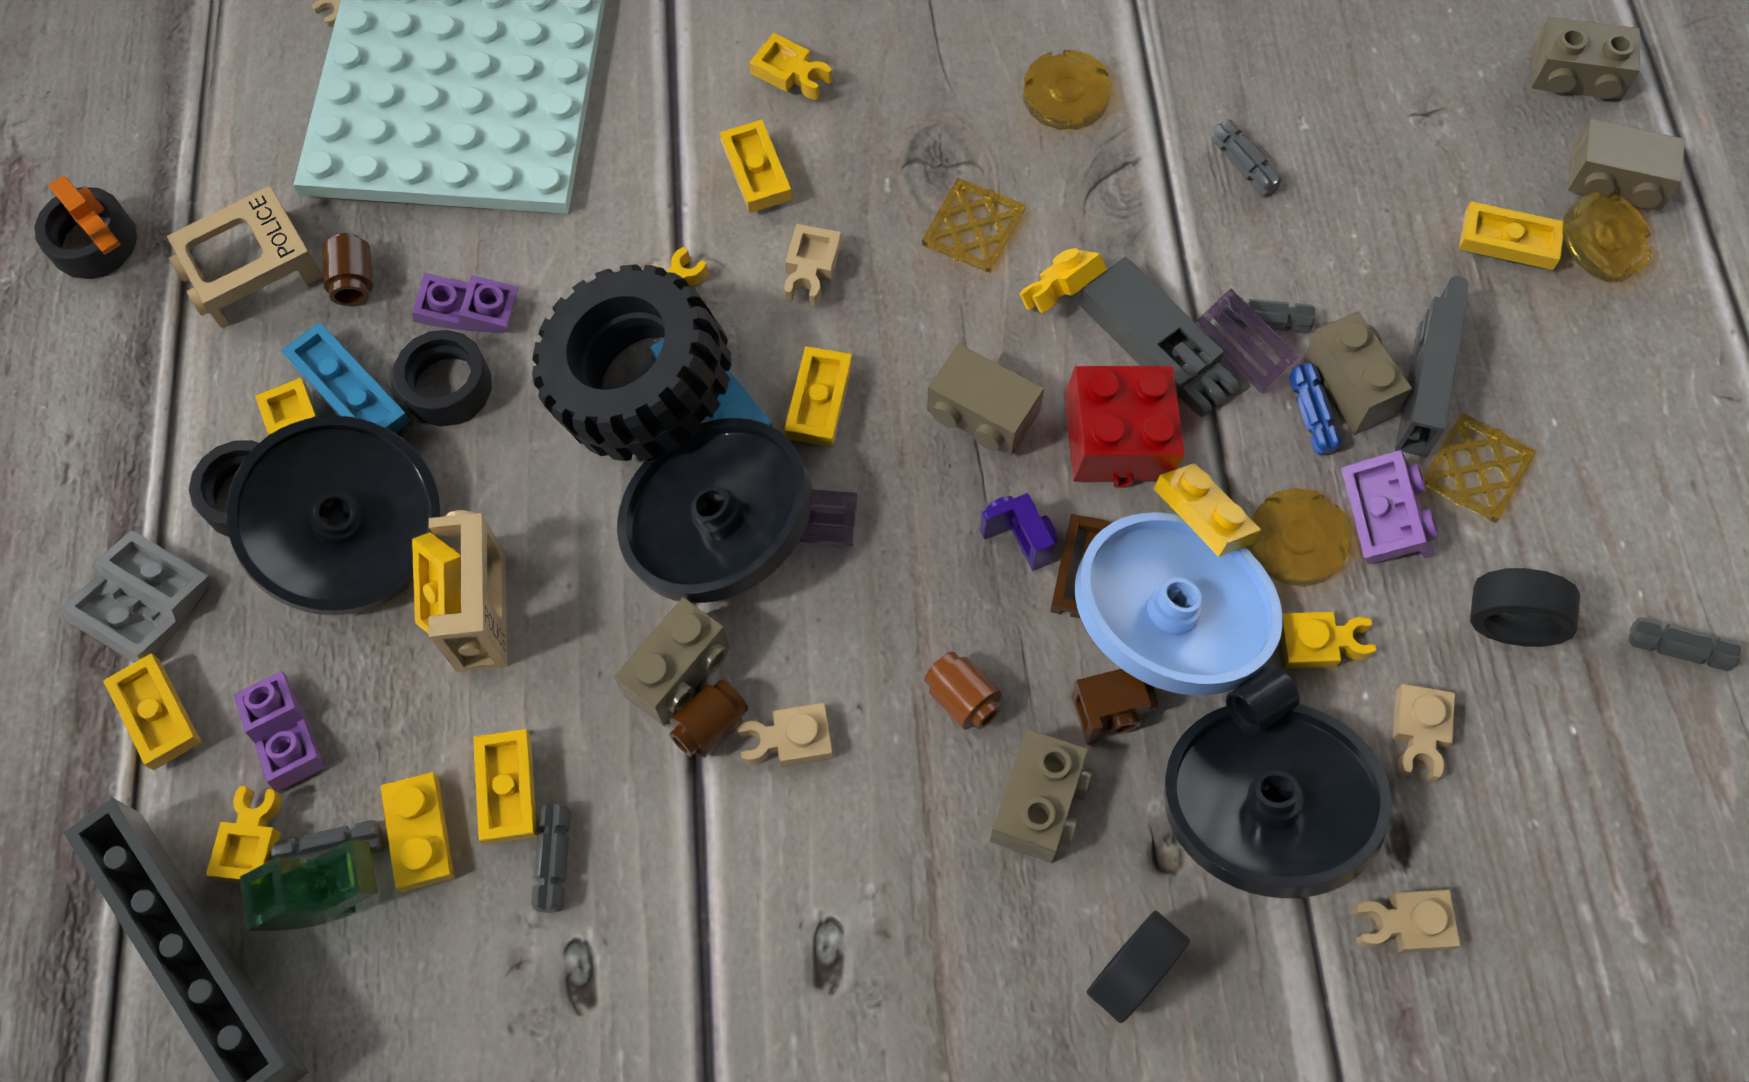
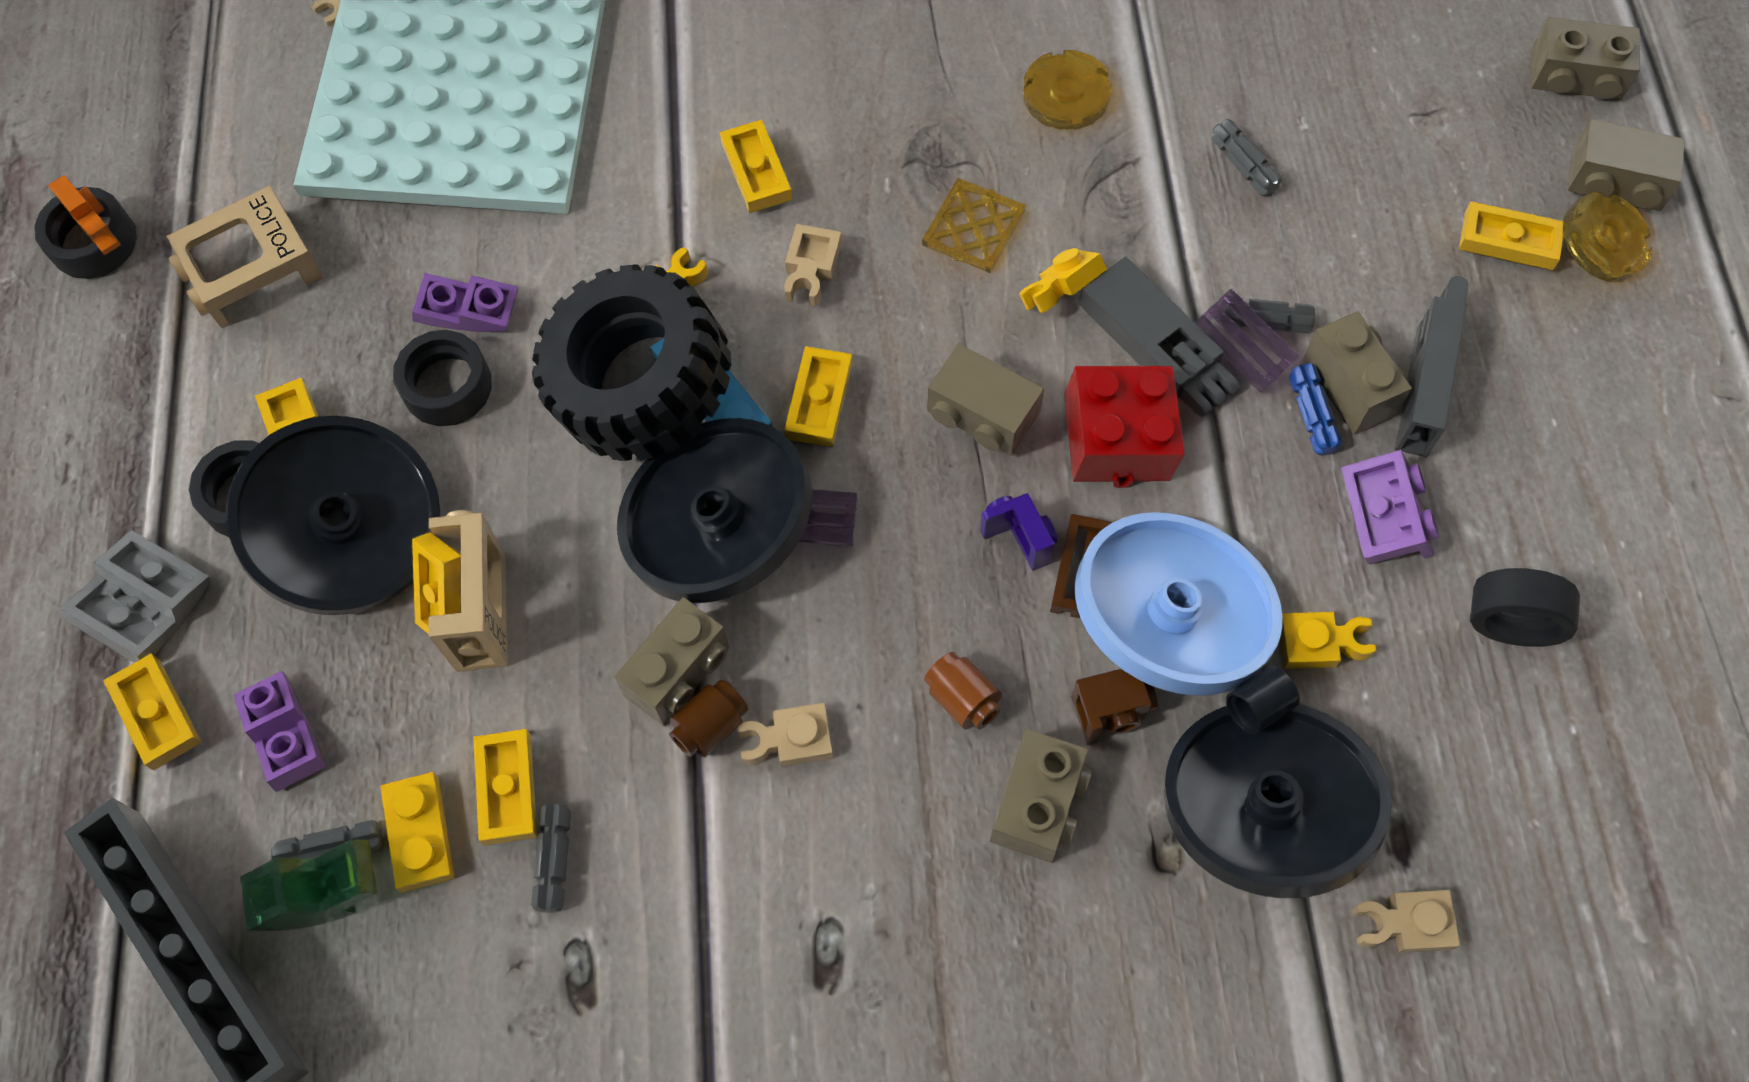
yellow plate [206,786,282,886] -> none
dark azure plate [281,322,411,434] -> none
reddish brown brick [322,233,373,306] -> none
yellow plate [749,32,833,100] -> none
black tyre [1086,910,1190,1023] -> none
yellow plate [1153,463,1261,557] -> none
clear yellow tile [1249,488,1352,587] -> none
tan plate [1392,684,1455,783] -> none
clear yellow window [1424,412,1536,523] -> none
dark grey axle [1629,617,1741,671] -> none

